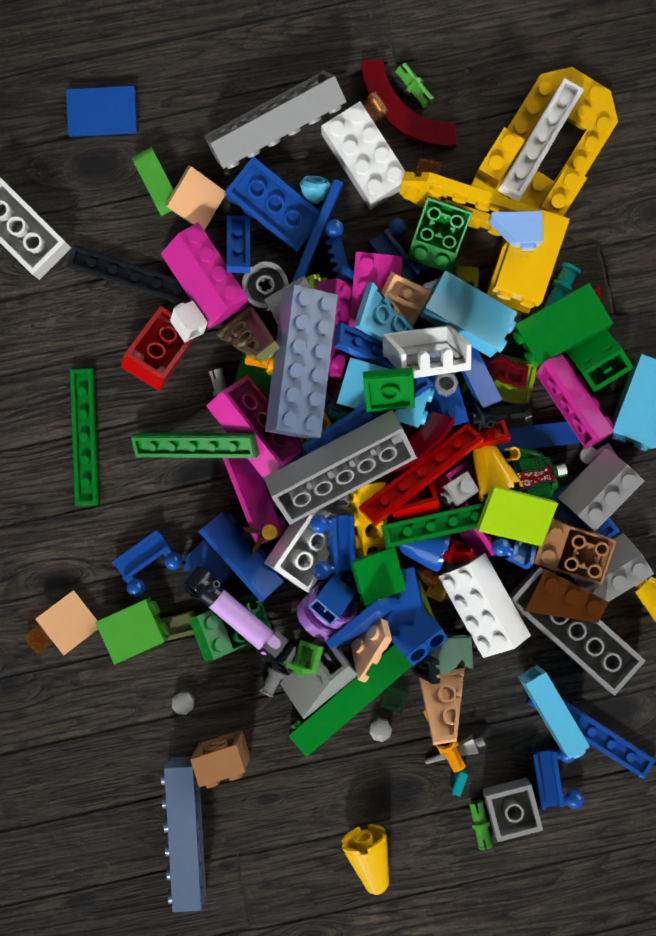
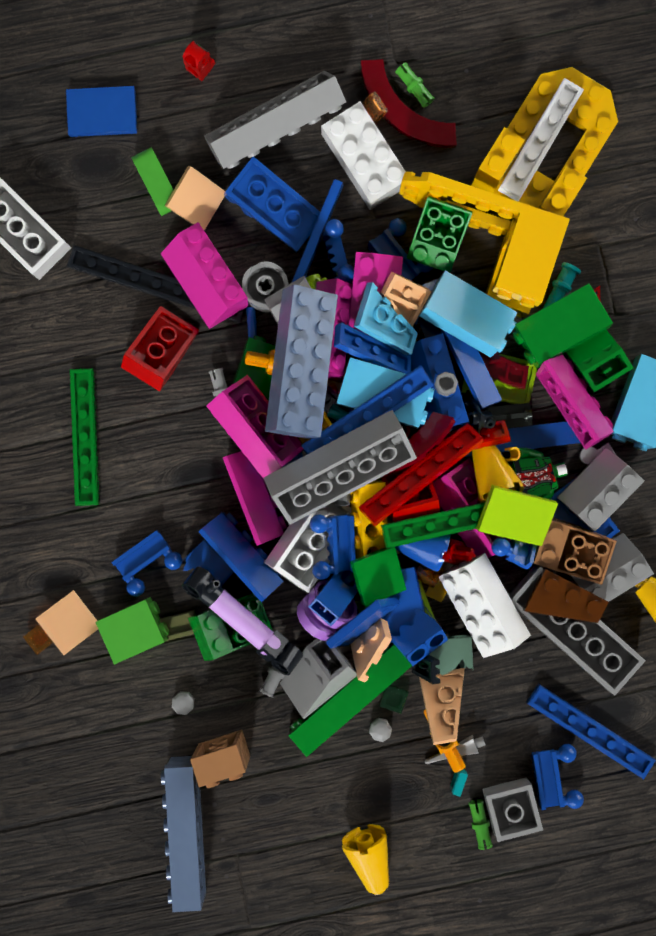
green tile [131,433,260,458] -> none
white brick [170,301,208,342] -> none
wing [216,305,280,362] -> none
blue plate [227,215,250,273] -> none
piece [243,524,278,554] -> none
bright green bracket [285,640,324,677] -> none
medium azure cone [300,176,331,204] -> none
green tile [363,367,415,412] -> none
white window [383,325,471,378] -> none
clear orange tile [415,157,442,177] -> none
light grey bracket [437,471,480,509] -> none
tile [455,266,480,288] -> none
light blue slope [488,211,543,251] -> none
medium azure brick [517,665,590,759] -> none
none -> red leg [183,41,216,81]

